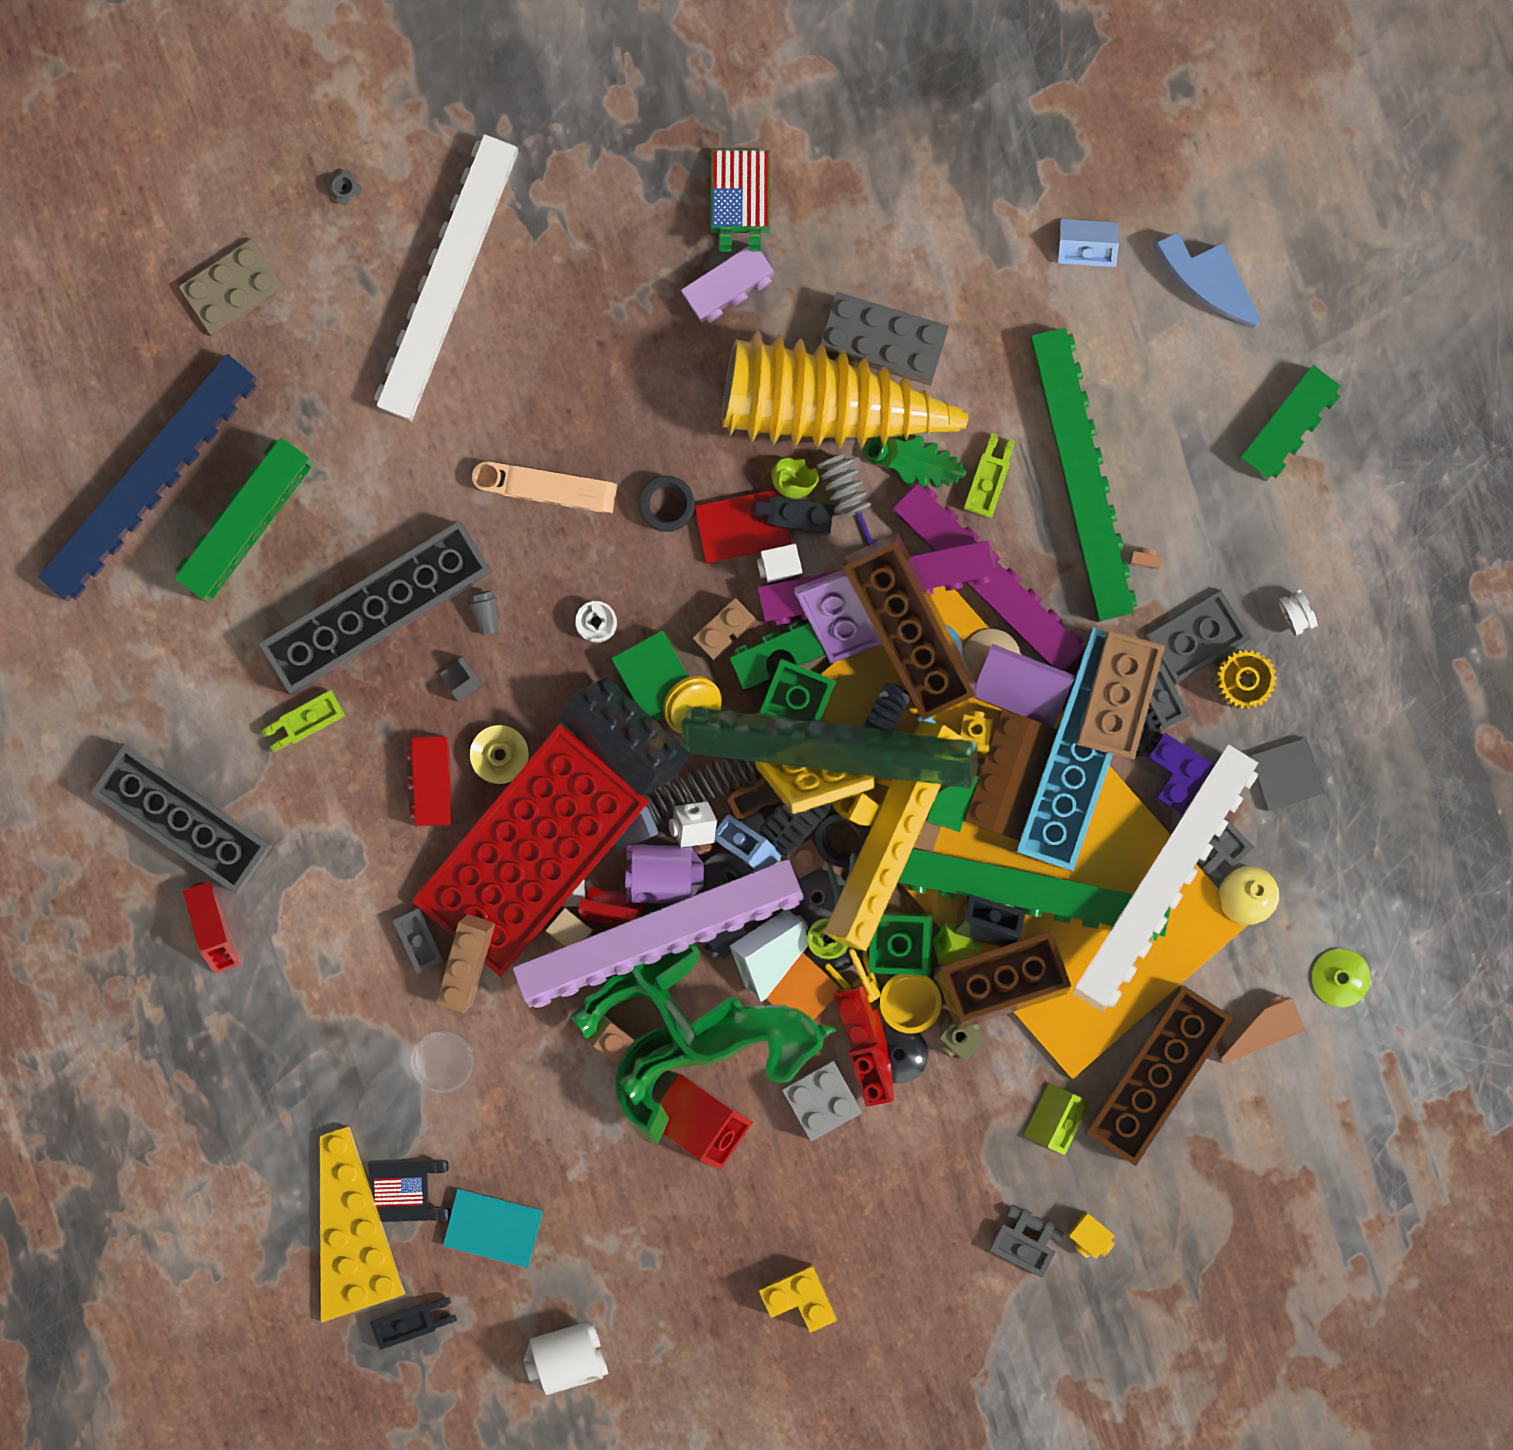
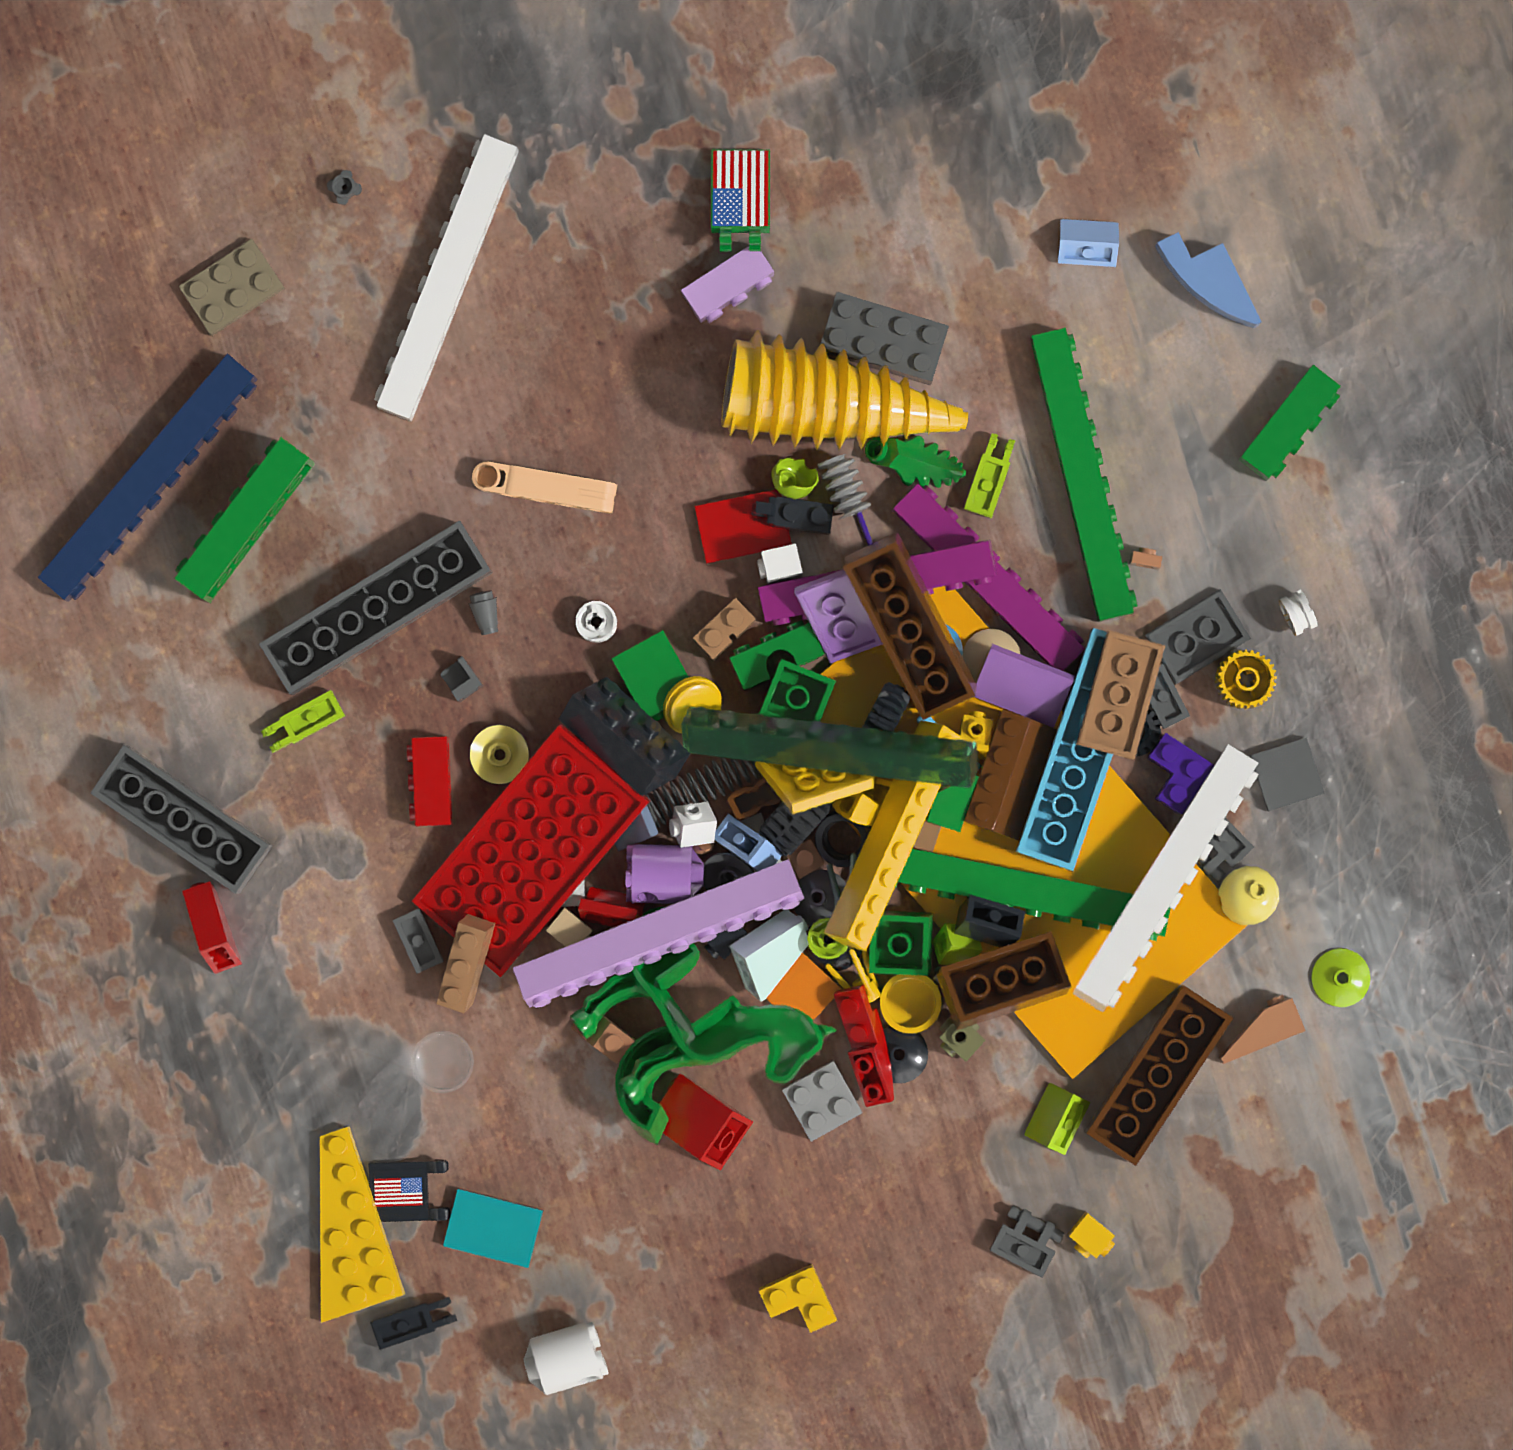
black tyre [639,476,695,532] -> none

